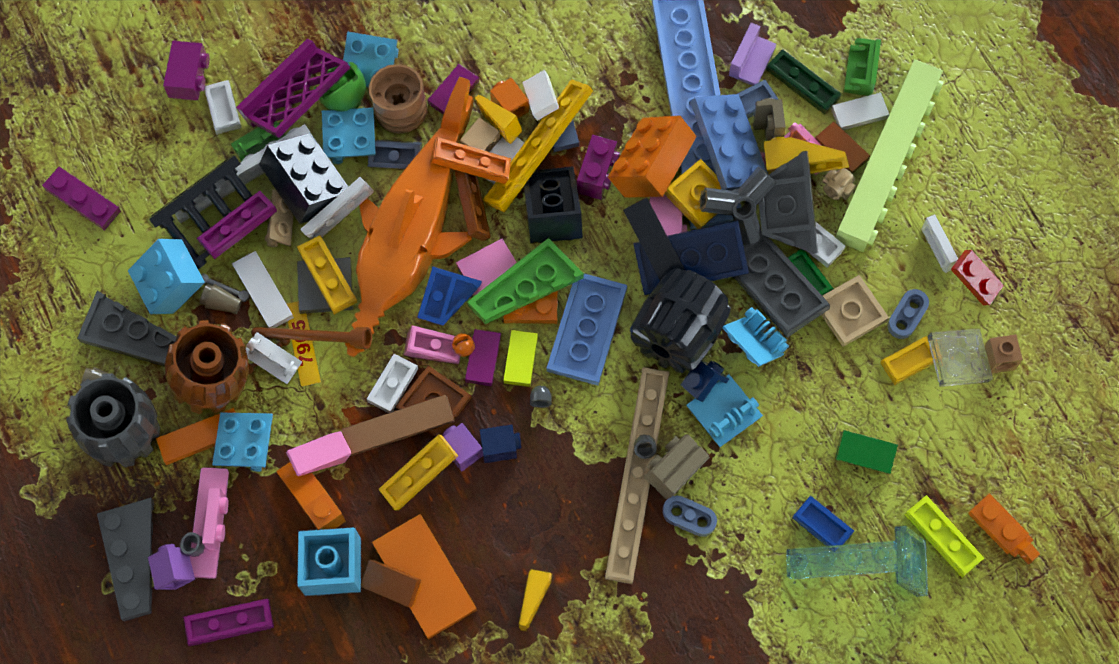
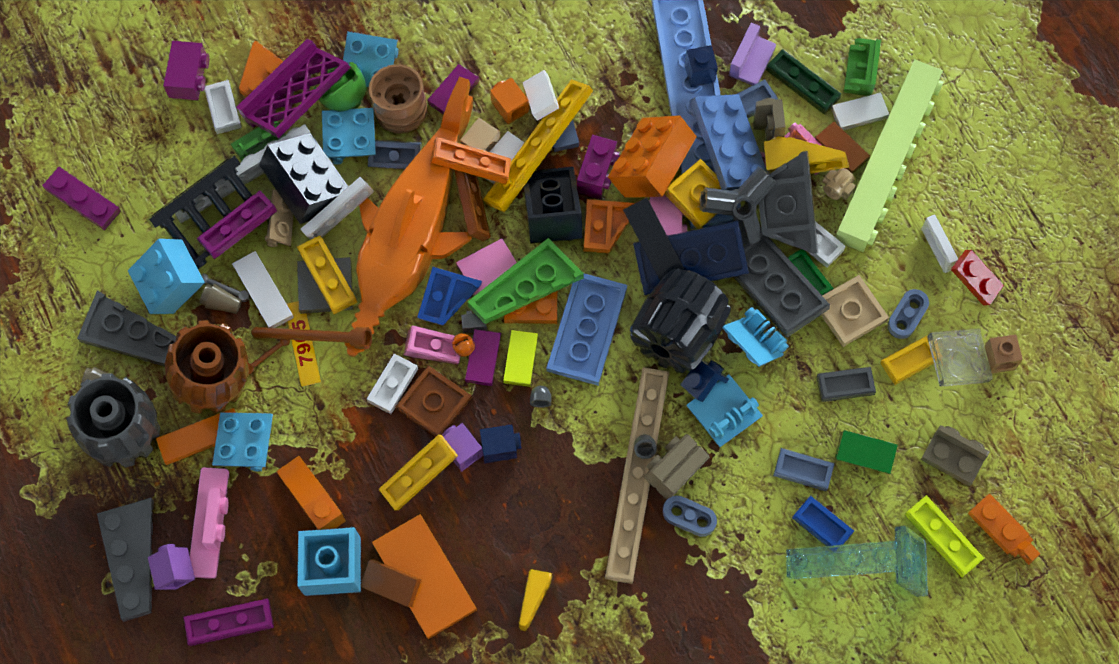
dark grey hinge [180,532,205,556] -> none
white hinge [246,332,302,384] -> none
bright pink slope [286,431,351,476] -> none
medium nougat tile [342,394,455,456] -> none
yellow slope [475,95,522,144] -> none
none -> orange wing [239,40,283,97]
none -> flat silver piece [461,310,487,333]
none -> orange wing [583,199,634,253]
none -> dark blue brick [684,45,718,87]
none -> sand blue tile [773,448,834,492]
none -> dark grey tile [817,367,876,402]
none -> dark tan bracket [921,425,990,487]

